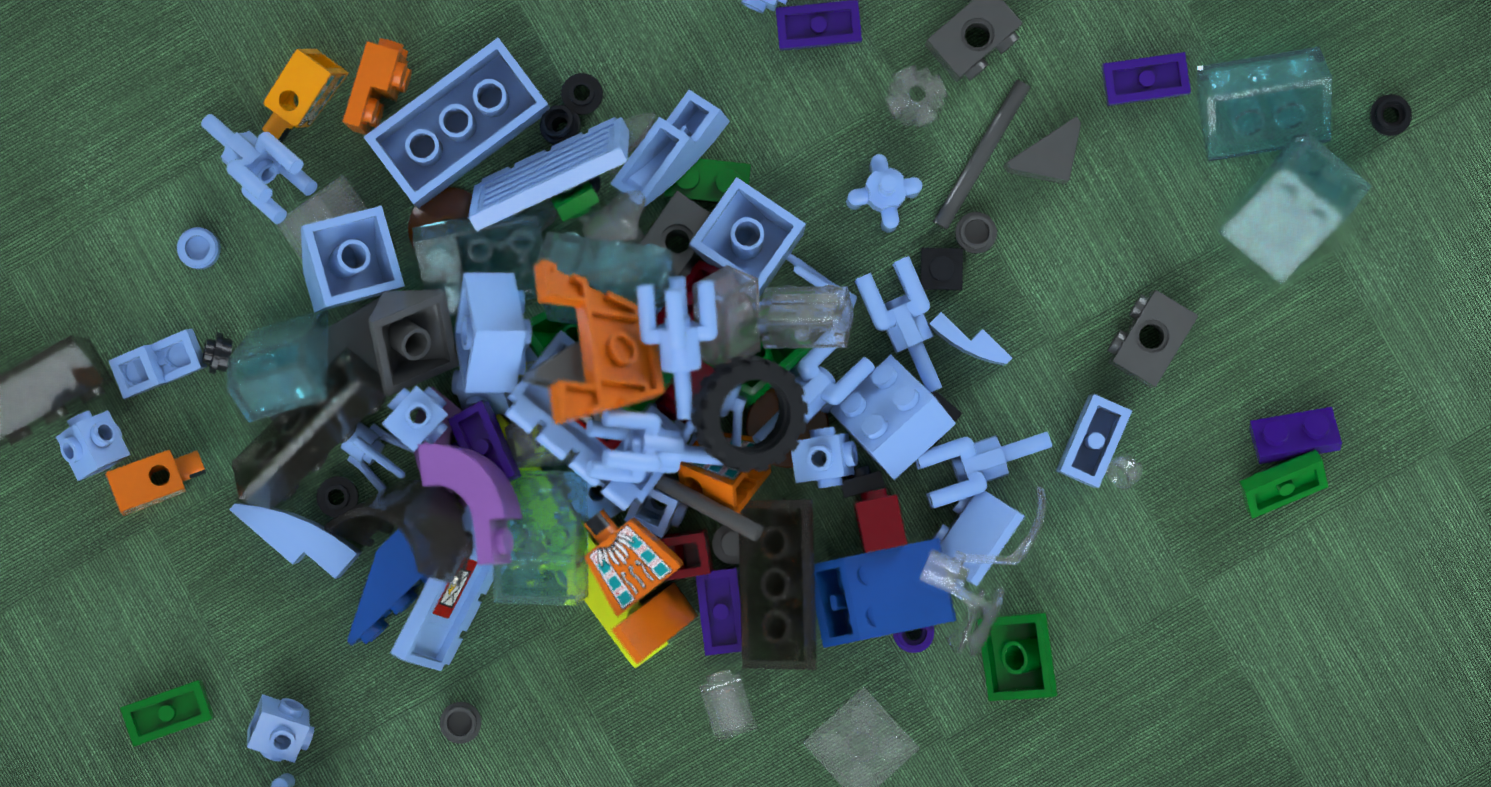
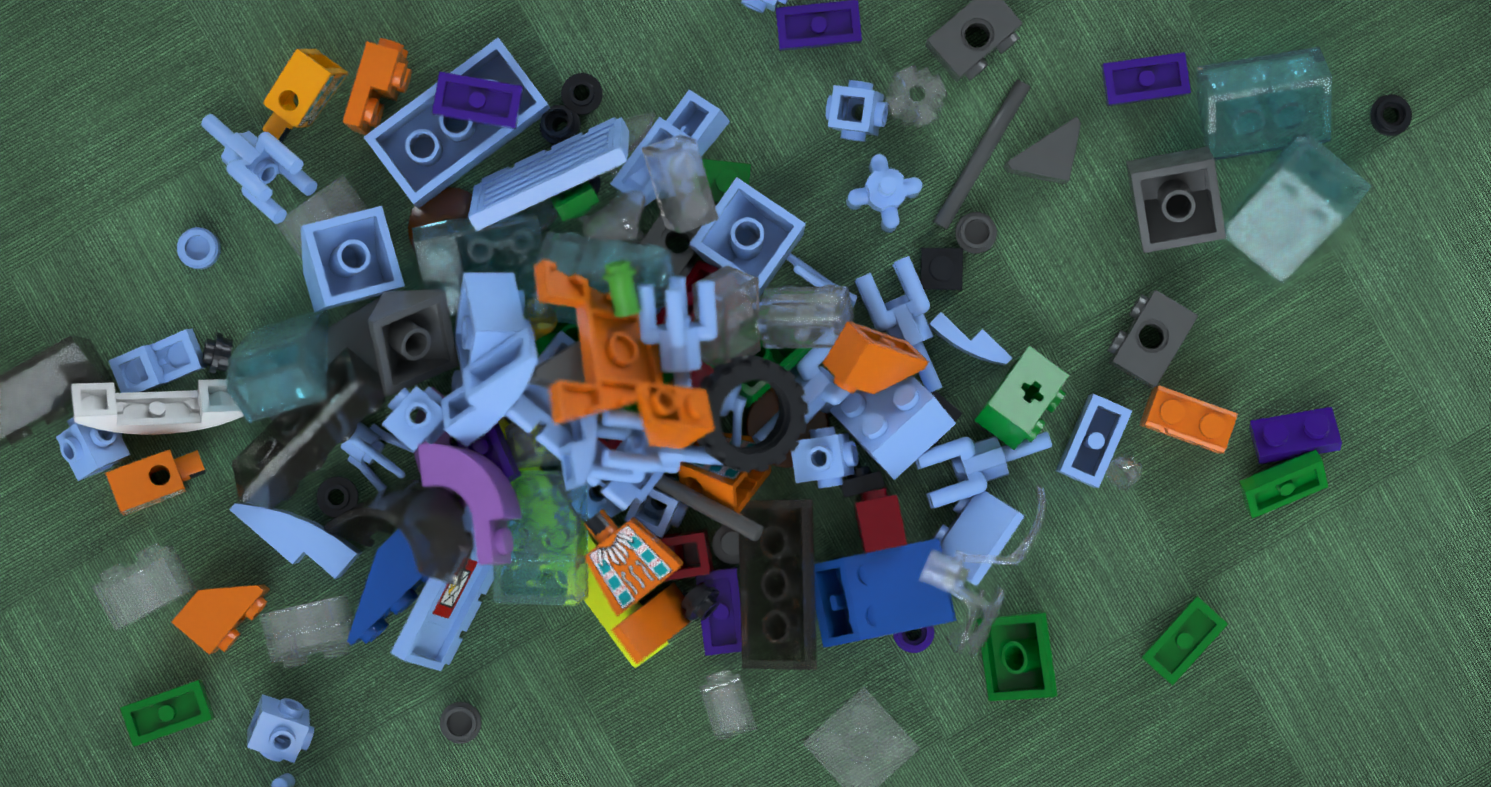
none -> white slope [71,379,245,435]
none -> clear brick [92,543,196,631]
none -> orange slope [171,584,270,655]
none -> clear brick [260,594,353,669]
none -> dark purple plate [432,71,524,130]
none -> light blue slope [441,326,538,447]
none -> clear light blue arm [526,290,557,341]
none -> light blue slope [559,414,597,491]
none -> bright green pin [602,260,641,317]
none -> orange slope [635,381,715,449]
none -> clear brick [642,135,719,233]
none -> black plate [681,582,719,621]
none -> orange slope [822,321,929,395]
none -> light blue brick [826,80,888,142]
none -> brick [974,346,1069,450]
none -> dark grey slope [1126,146,1226,253]
none -> orange brick [1140,385,1238,453]
none -> green plate [1140,595,1228,686]

